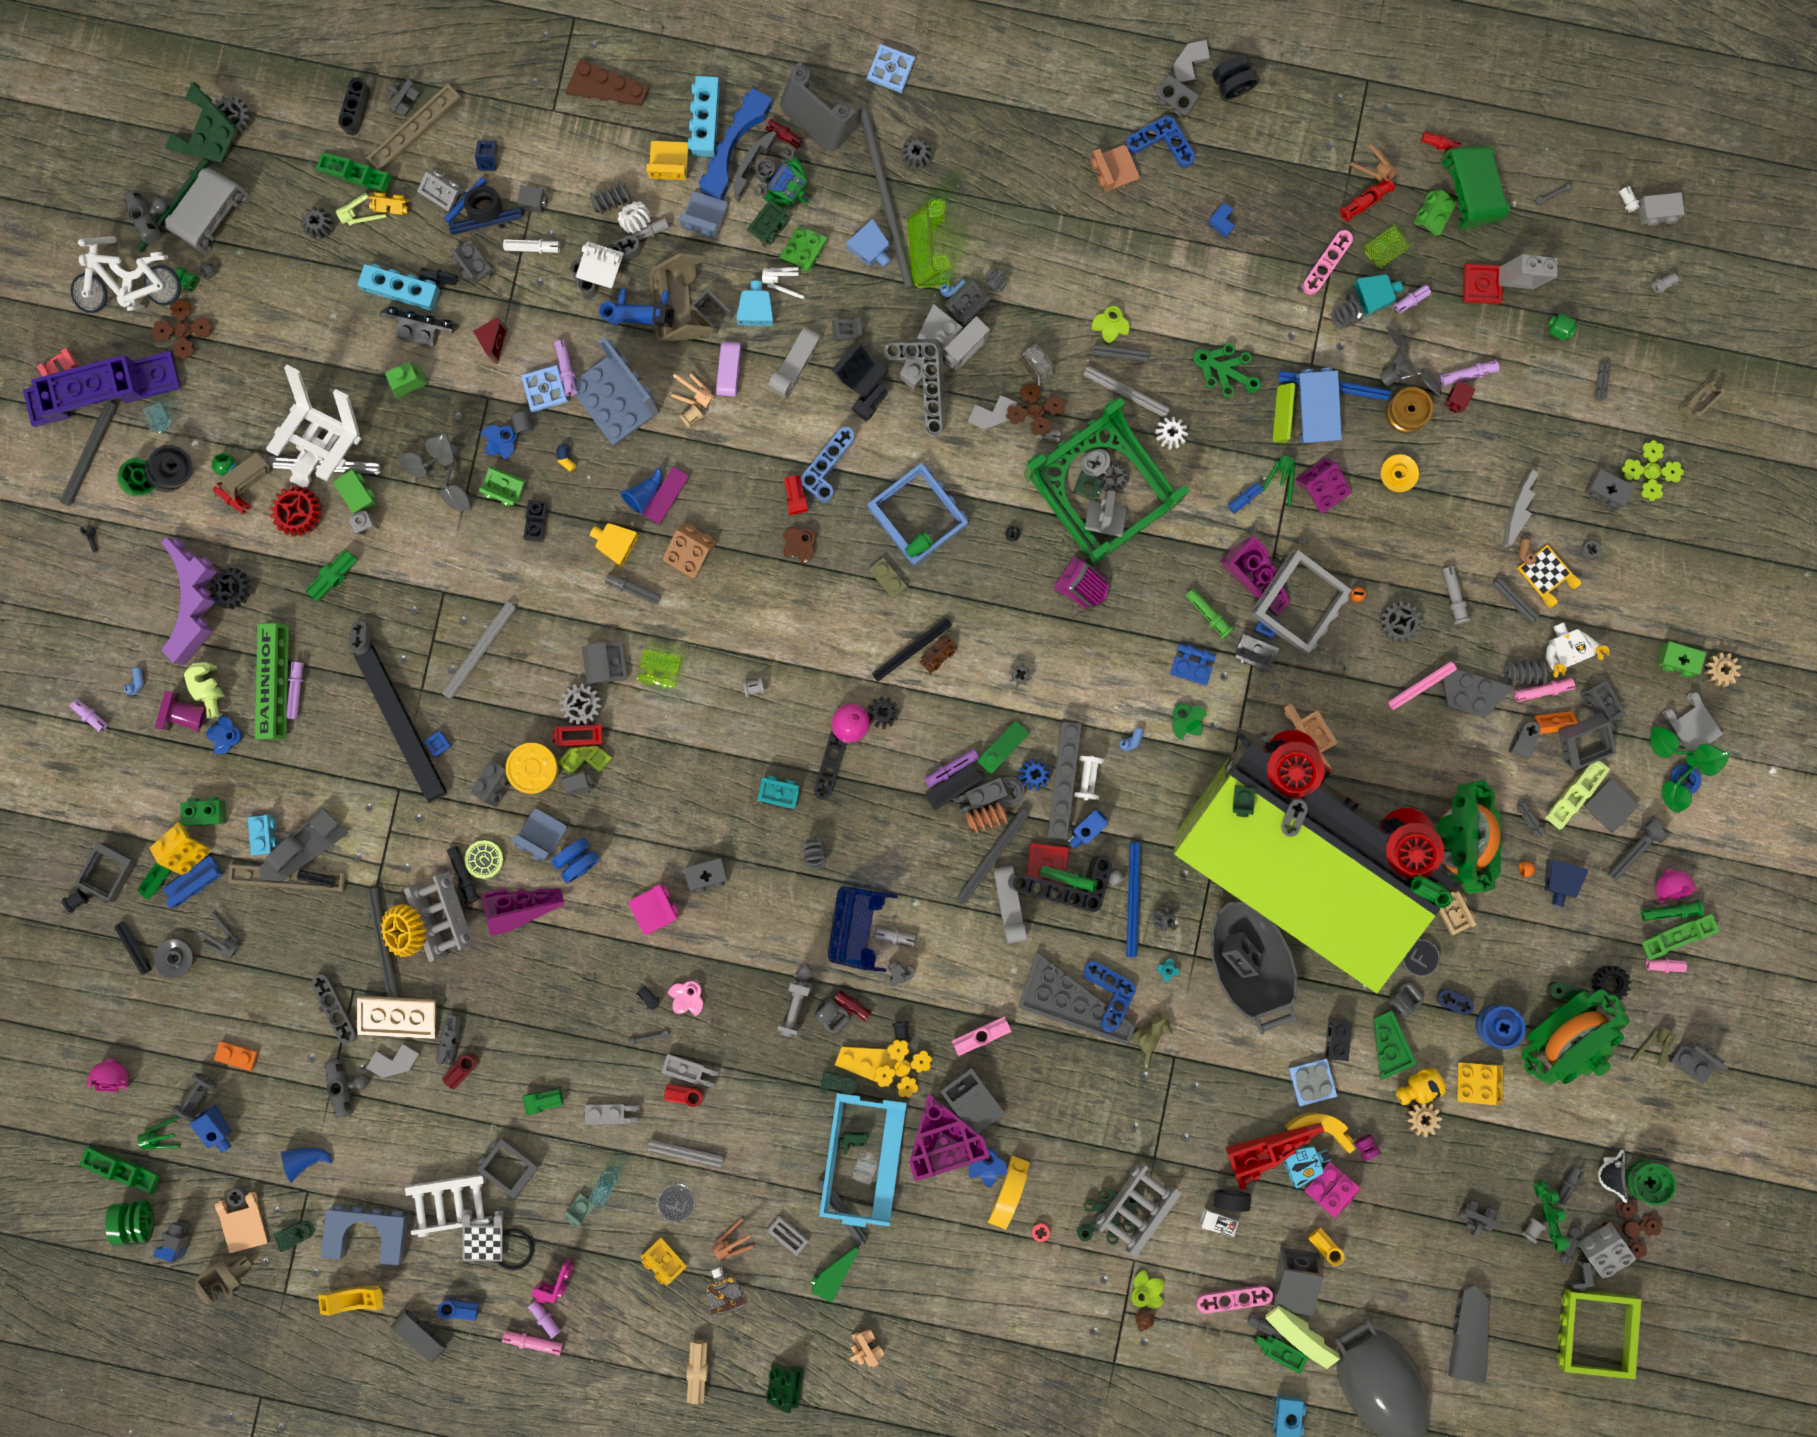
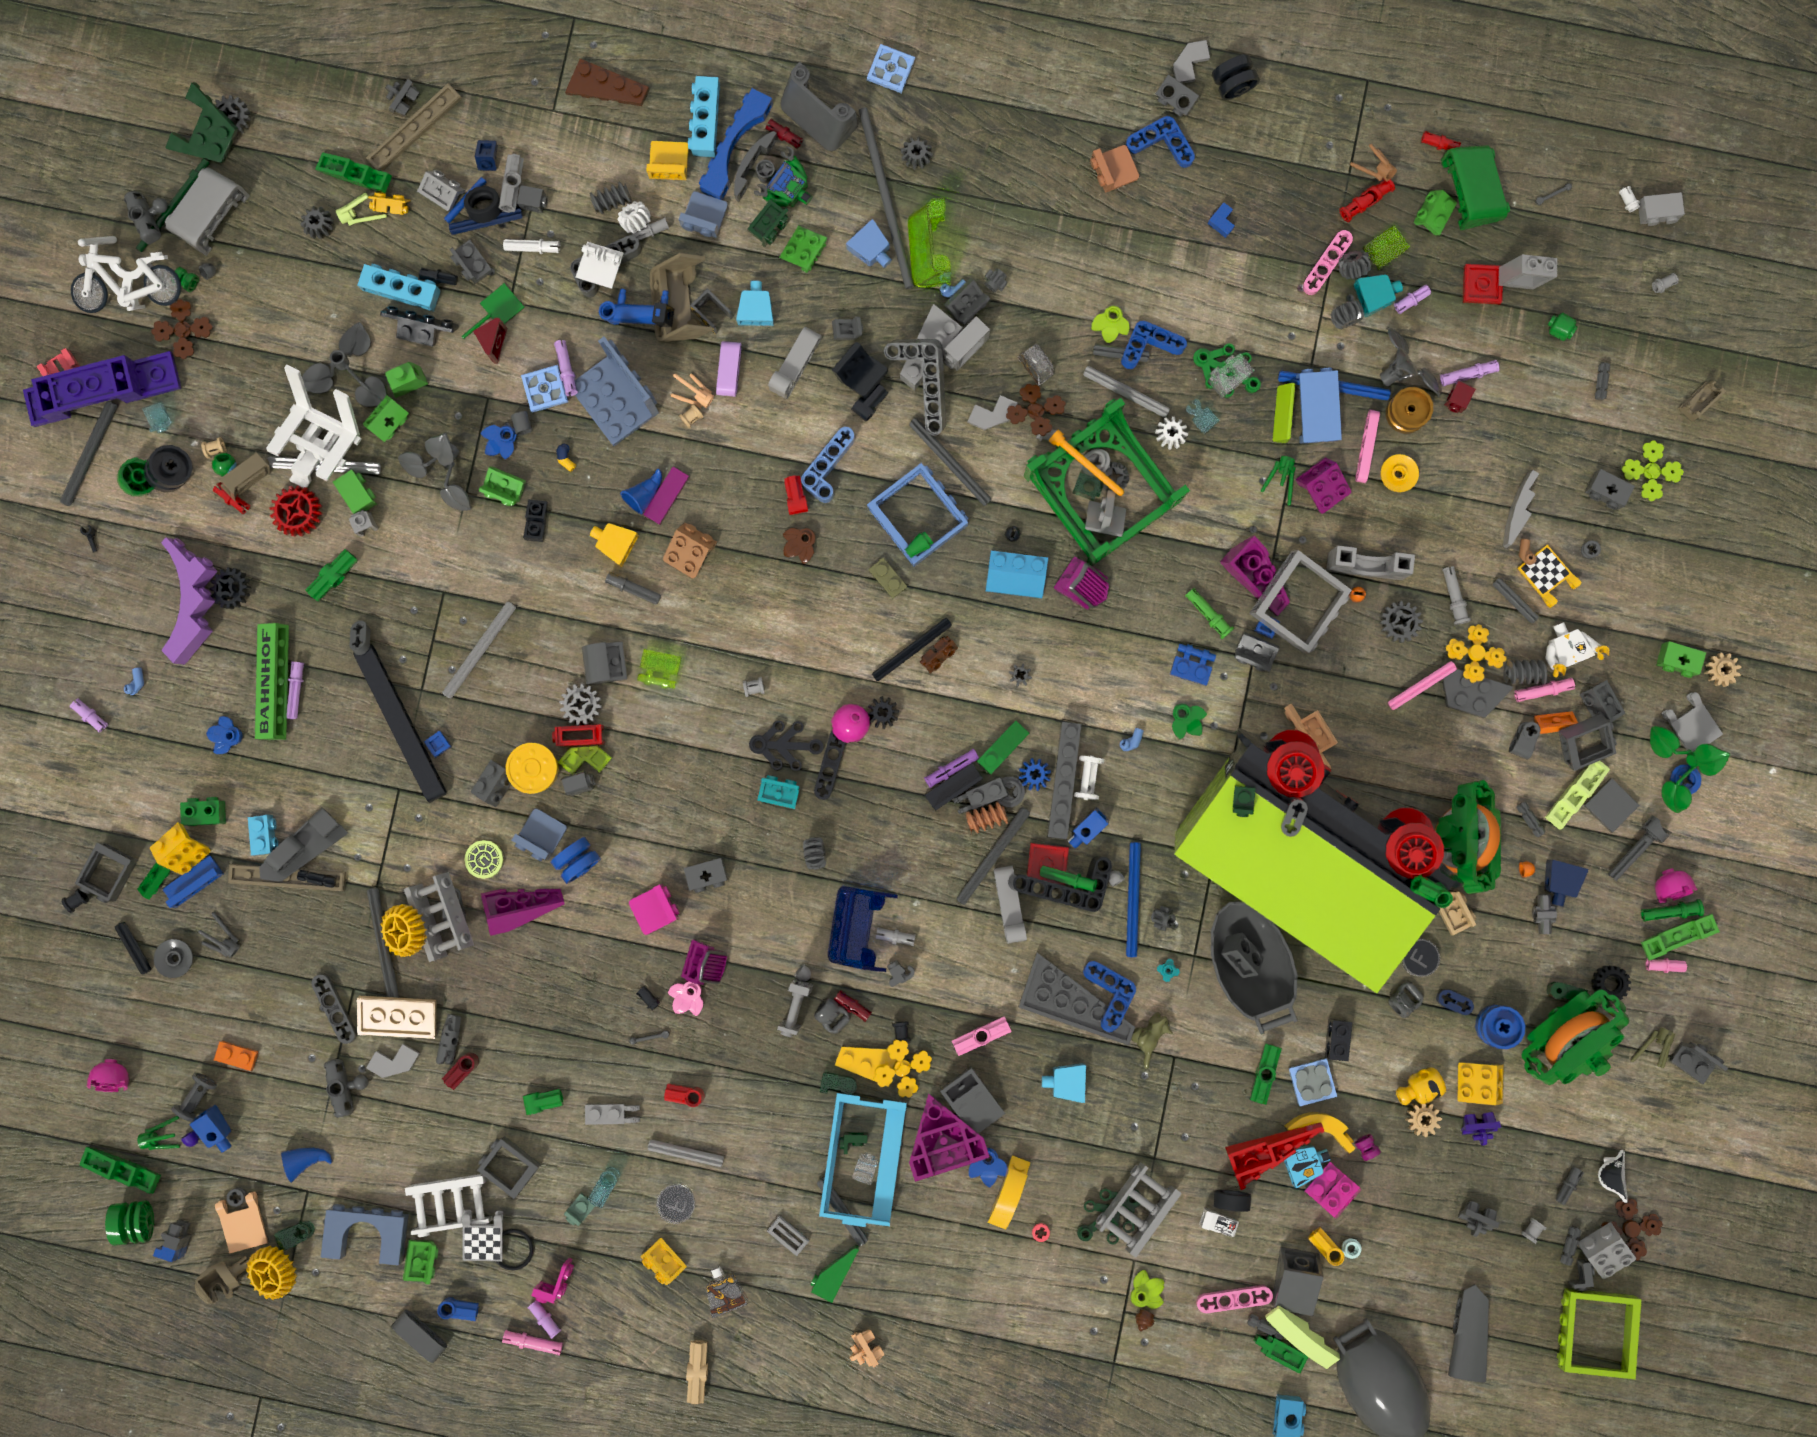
magenta plant [154,690,206,732] -> none
yellowish green piece [184,662,225,719] -> none
yellow arch [318,1285,384,1316] -> none
black beam [338,77,370,136] -> none
black pin [446,846,481,905] -> none
light grey hinge [661,1054,719,1088] -> none
nougat plant [712,1218,754,1260] -> none
white plant [762,267,805,299] -> none
dark green bracket [766,1363,804,1413] -> none
blue axle [1227,483,1263,514] -> none
green wing [1373,1010,1417,1080] -> none
green plant [1534,1179,1569,1252] -> none
green wheel [1625,1160,1676,1206] -> none
none -> dark purple hinge [181,1130,199,1147]
none -> tan bush [201,437,227,459]
none -> yellow gear [245,1246,297,1300]
none -> dark grey plant [302,322,387,407]
none -> bright green brick [363,395,409,442]
none -> bright green bracket [403,1240,438,1284]
none -> green piece [462,283,525,339]
none -> light grey piece [499,154,524,213]
none -> magenta piece [681,940,728,985]
none -> black plant [749,720,824,771]
none -> dark grey axle [909,418,991,506]
none -> dark azure slope [986,551,1048,598]
none -> medium azure torso [1041,1063,1086,1103]
none -> light orange piece [1049,429,1124,496]
none -> blue beam [1121,321,1187,369]
none -> clear light blue plate [1186,399,1220,434]
none -> clear brick [1208,354,1255,399]
none -> green piece [1249,1043,1282,1105]
none -> light grey arch [1326,546,1415,581]
none -> dark grey gear [1338,250,1371,280]
none -> light aqua plate [1341,1238,1361,1259]
none -> bright pink beam [1355,410,1380,483]
none -> yellow plant [1446,624,1506,683]
none -> dark purple hips [1461,1112,1501,1146]
none -> flat silver axle [1532,895,1557,934]

